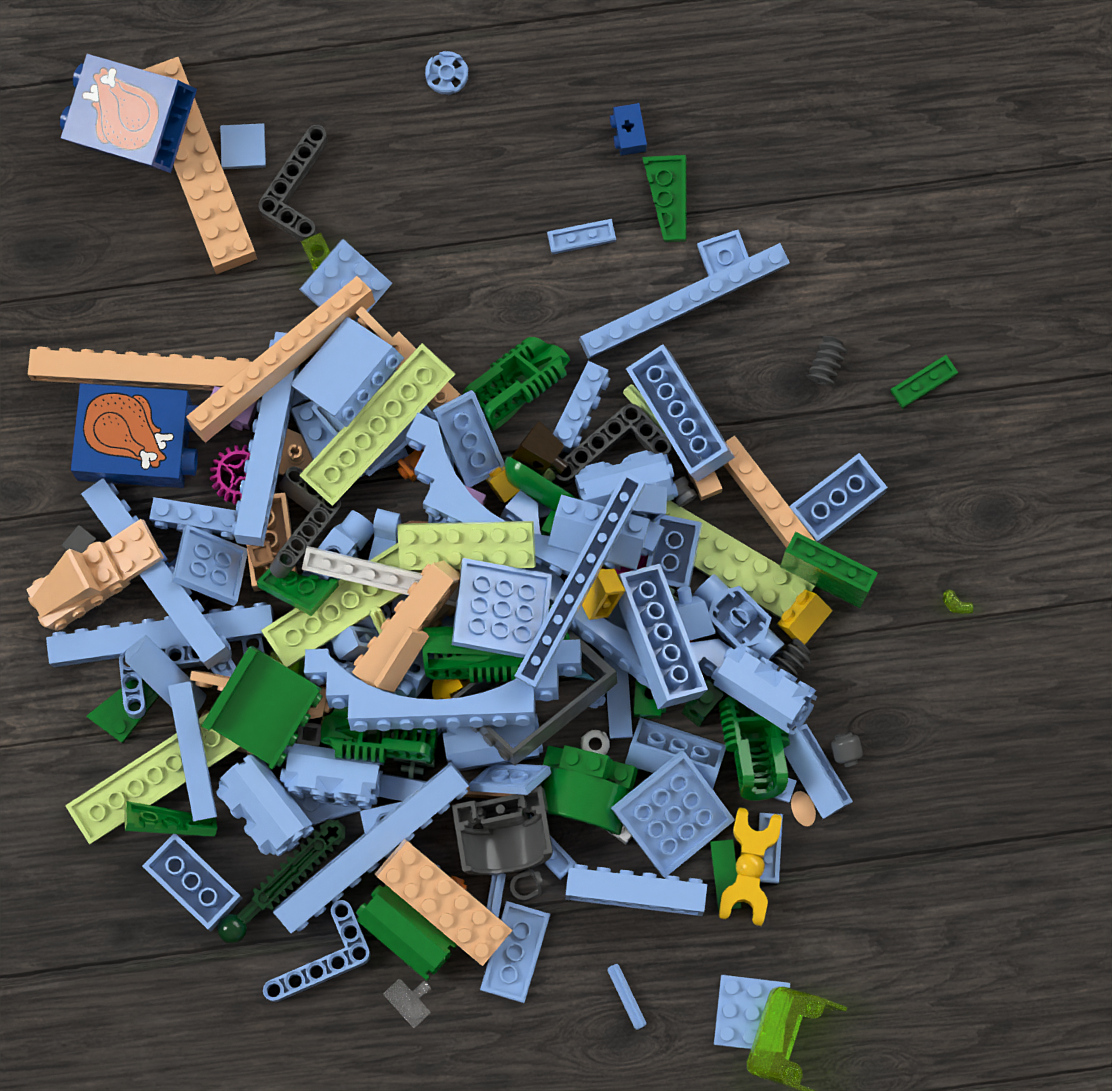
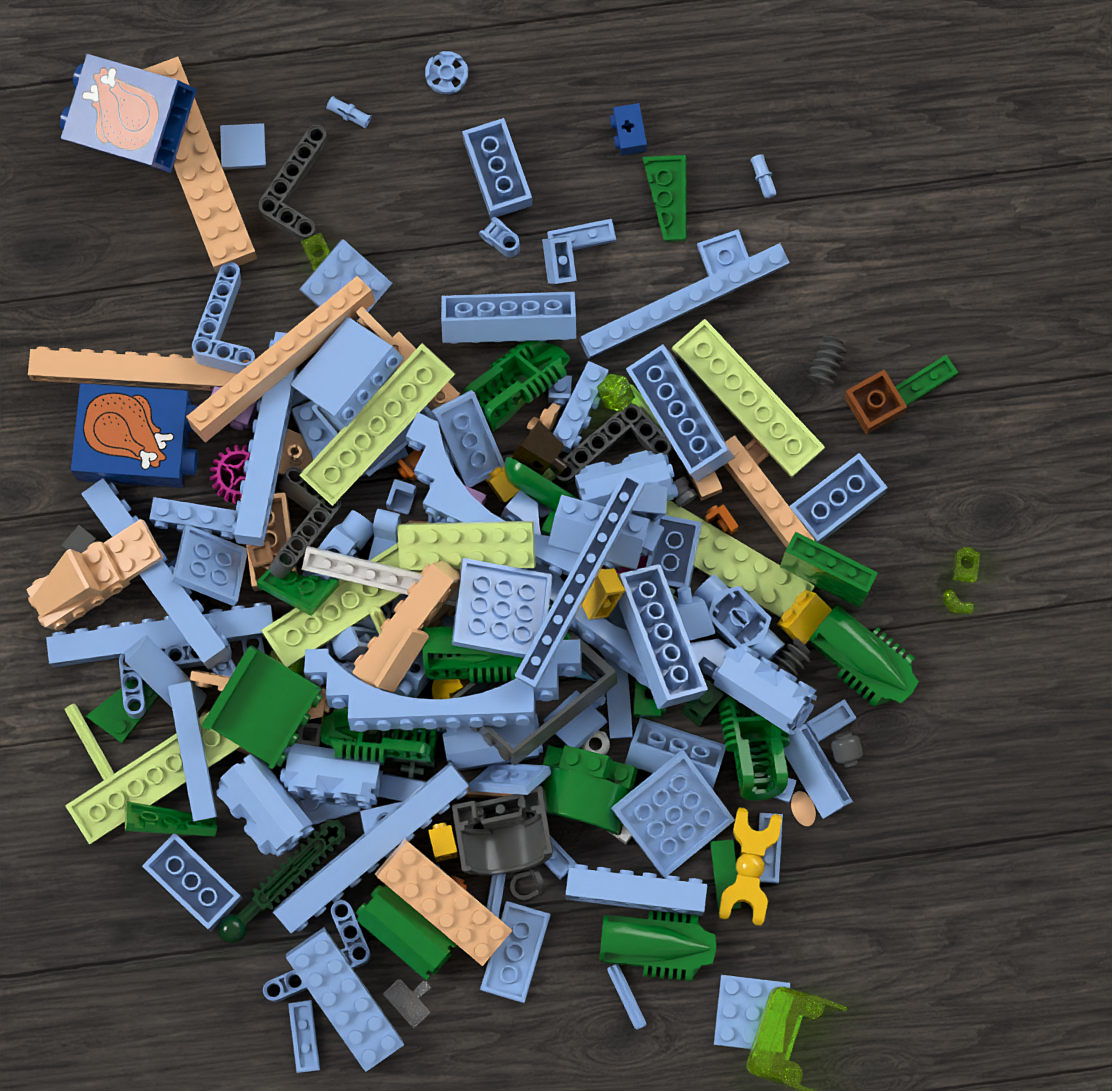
none -> yellowish green axle [65,704,115,780]
none -> light blue beam [192,262,255,374]
none -> light blue brick [286,927,404,1072]
none -> light blue tile [288,1000,320,1073]
none -> light blue pin [326,96,371,128]
none -> light blue panel [386,479,417,515]
none -> yellow brick [428,823,459,862]
none -> light blue brick [441,292,576,344]
none -> light blue brick [462,118,532,219]
none -> light blue piece [479,217,520,258]
none -> light nougat bracket [527,403,561,431]
none -> light blue brick [542,236,577,284]
none -> light blue tile [543,690,607,748]
none -> light blue bracket [548,376,572,407]
none -> clear neon green brick [597,374,635,411]
none -> green connector [599,910,716,982]
none -> yellowish green plate [672,319,825,478]
none -> orange bracket [704,504,739,536]
none -> medium nougat tile [744,438,770,465]
none -> light blue axle [750,155,776,198]
none -> light blue tile [806,699,857,742]
none -> green connector [809,605,919,707]
none -> dark orange brick [843,370,907,435]
none -> clear neon green brick [952,547,980,583]

